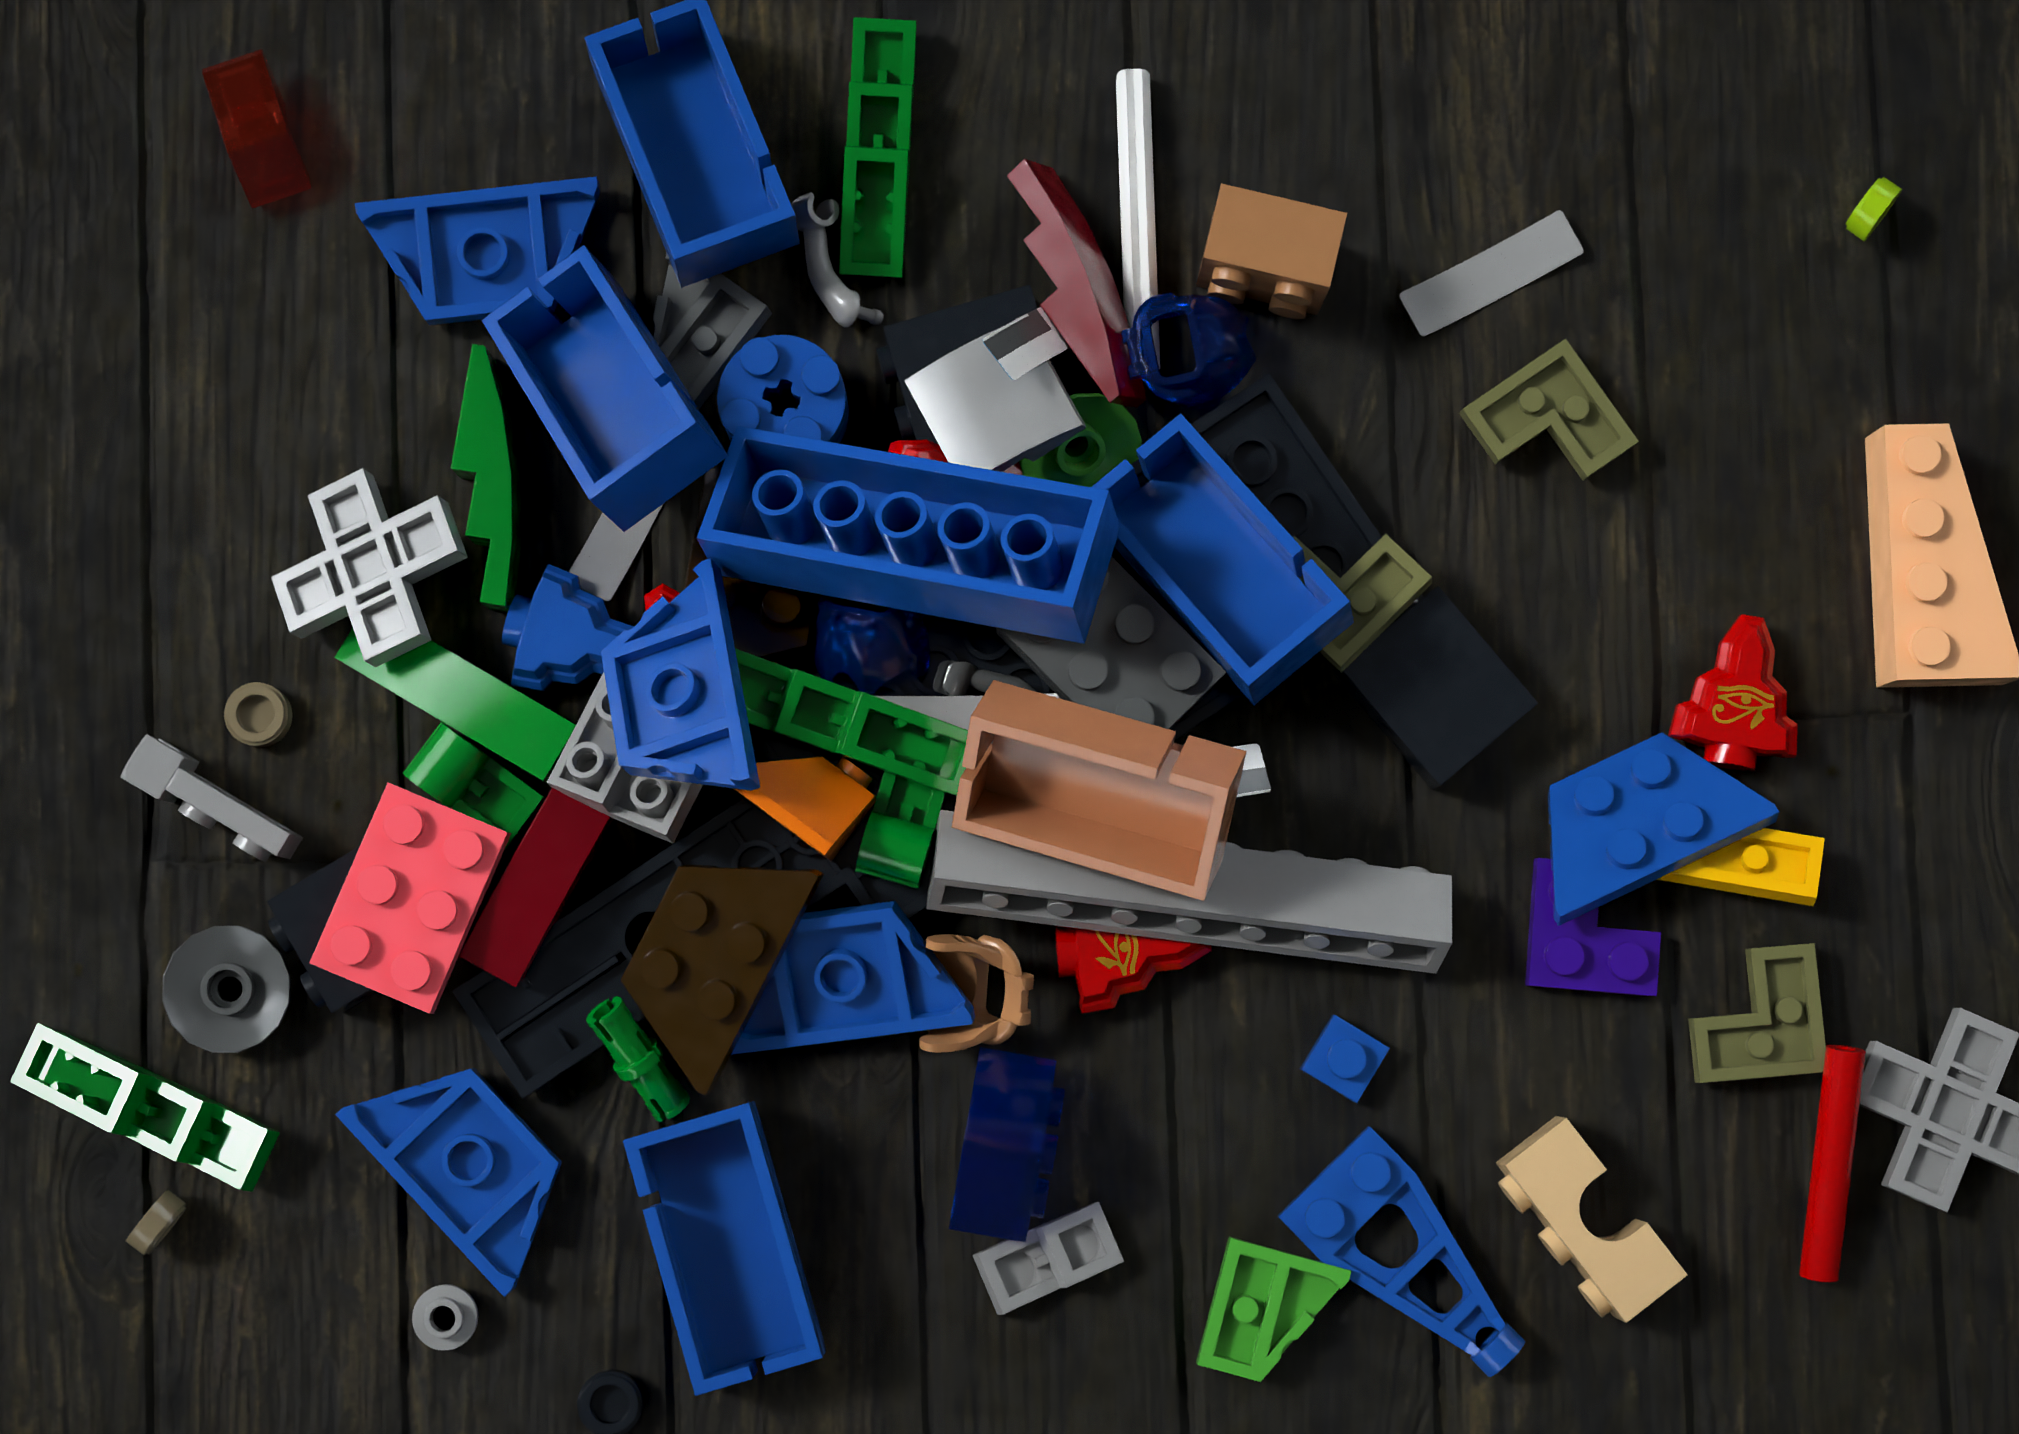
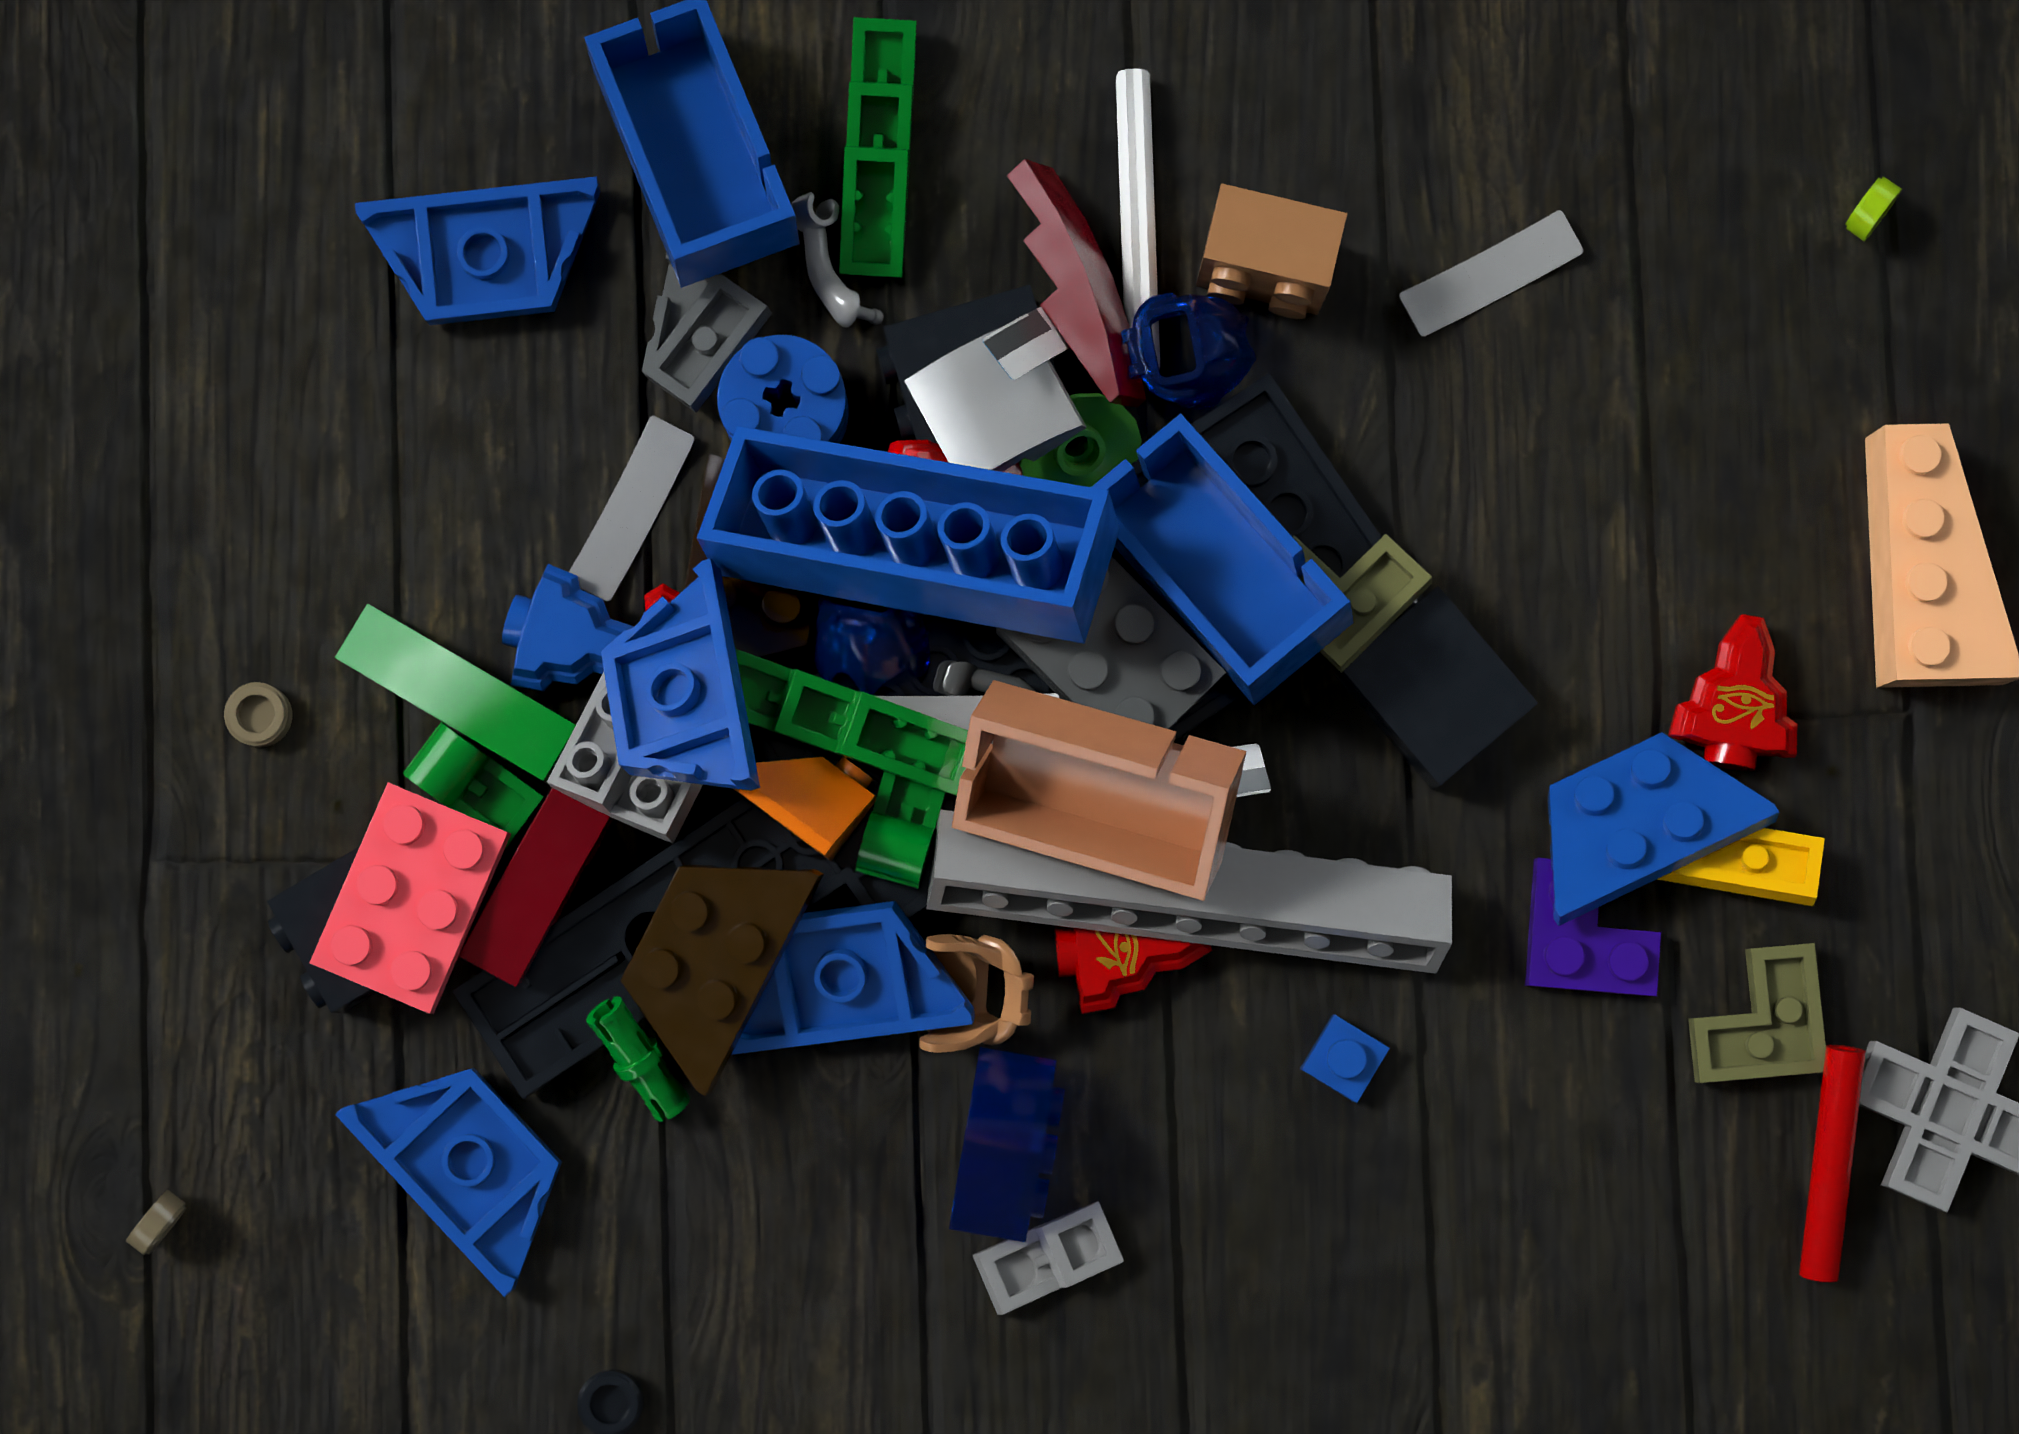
green slope [10,1023,280,1192] -> none
light grey plate [121,734,303,862] -> none
dark grey dish [162,926,291,1053] -> none
clear red slope [202,49,311,209] -> none
plate [271,468,468,667] -> none
light grey plate [412,1284,478,1350] -> none
green slope [451,344,521,613] -> none
blue piece [482,245,728,532] -> none
blue piece [623,1101,826,1396] -> none
bright green wing [1196,1236,1351,1382] -> none
blue plate [1277,1126,1526,1377] -> none
olive plate [1459,339,1639,481] -> none
tan arch [1496,1116,1688,1323] -> none

